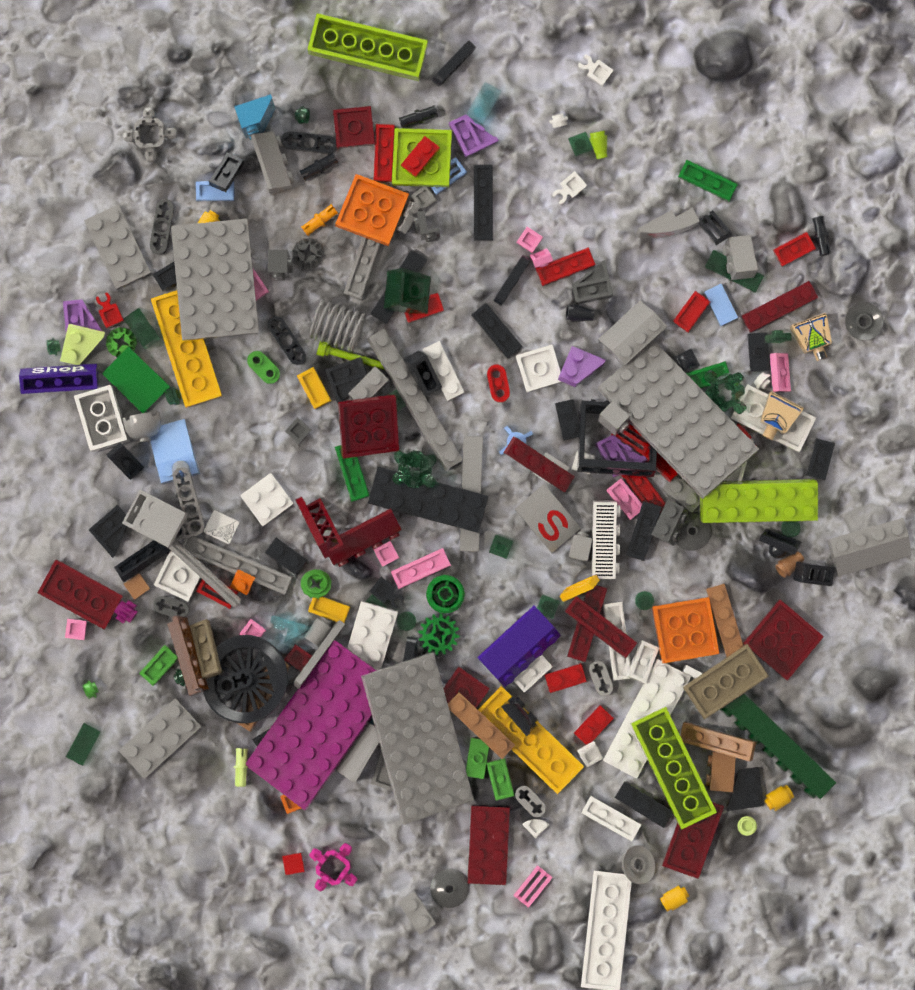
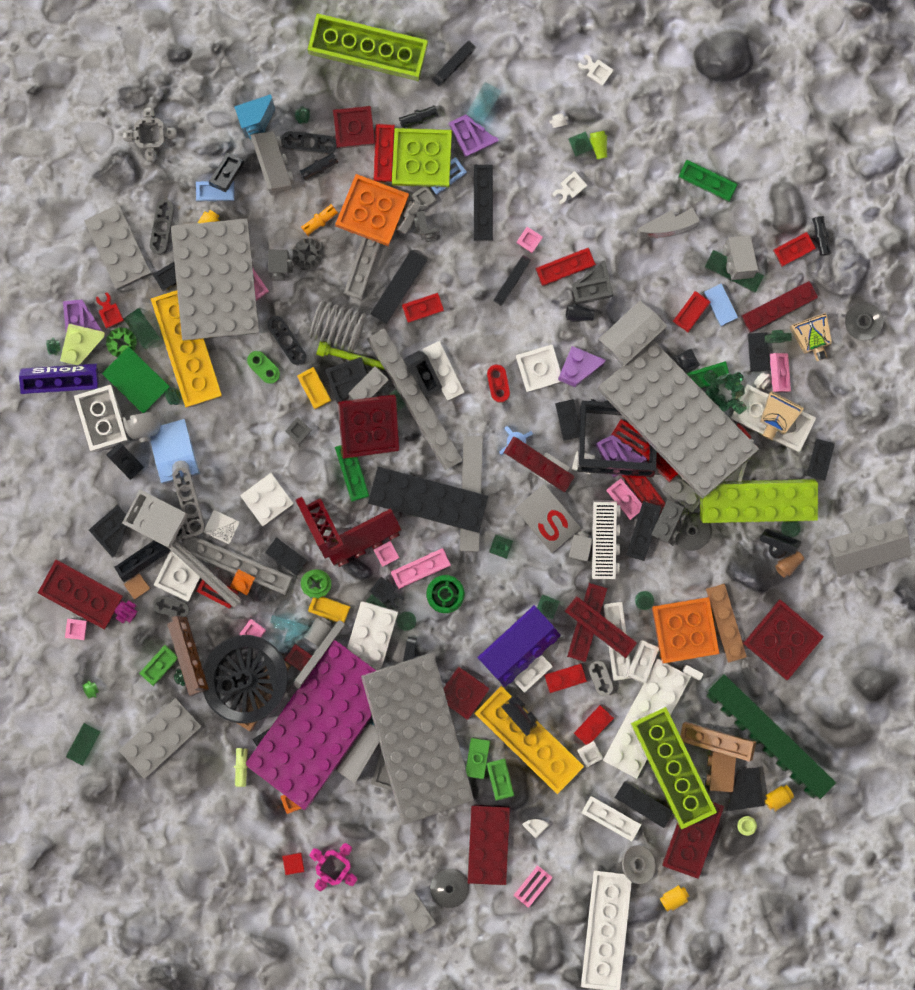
dark tan tile [190,619,222,680] -> none
clear green slope [384,268,431,314] -> none
clear green piece [392,450,437,488] -> none
red plate [401,136,440,178] -> none
green gear [418,613,460,655] -> none
medium nougat plate [448,692,515,759] -> none
black tile [471,303,522,359] -> none
light grey beam [515,786,546,817] -> none
bright pink plate [529,248,553,268] -> none
yellow tile [560,575,600,602] -> none
light grey brick [598,401,630,436] -> none
dark tan tile [683,644,769,720] -> none
black tile [699,210,732,245] -> none
black slope [793,561,835,586] -> none

